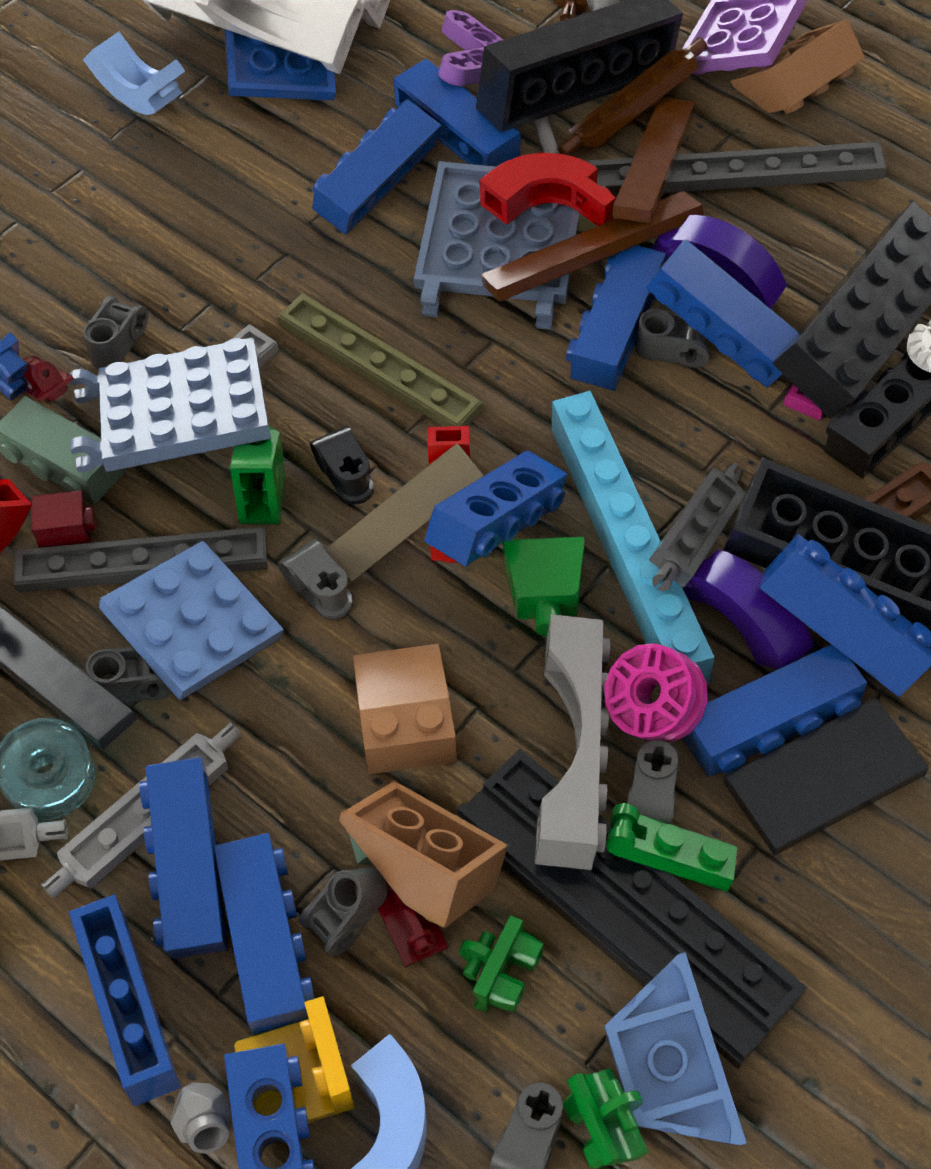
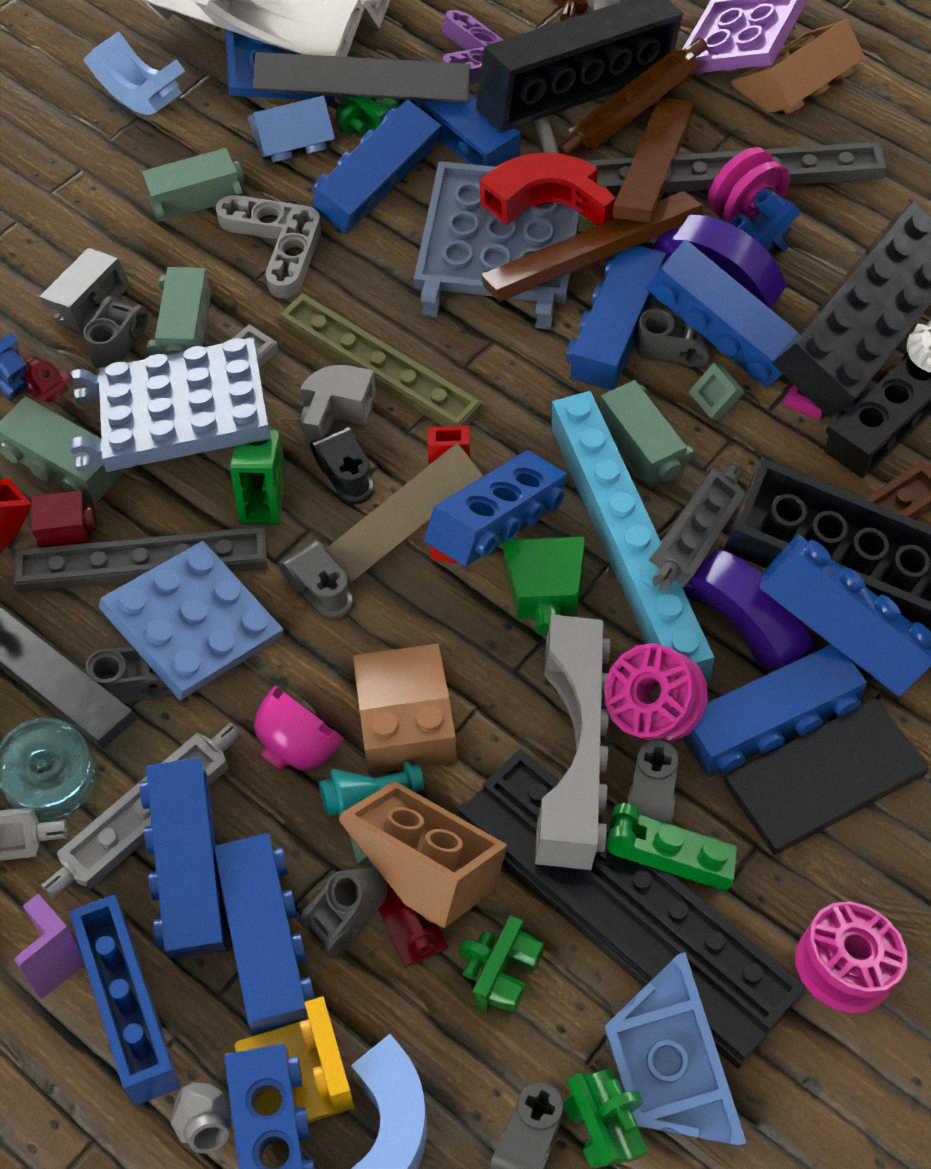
none -> medium lavender panel [14,894,85,999]
none -> dark grey hinge [39,248,131,335]
none -> sand green brick [142,148,244,222]
none -> sand green brick [146,267,211,355]
none -> light grey beam [216,195,321,298]
none -> medium blue slope [247,95,335,163]
none -> dark grey tile [253,52,471,103]
none -> dark pink cylinder [254,685,345,771]
none -> light grey brick [300,365,376,448]
none -> teal piece [319,761,424,819]
none -> green hips [336,96,399,135]
none -> sand green brick [599,380,696,488]
none -> sand green plate [688,363,745,421]
none -> dark pink wheel [707,147,790,223]
none -> blue hips [729,188,801,253]
none -> dark pink wheel [795,901,907,1014]

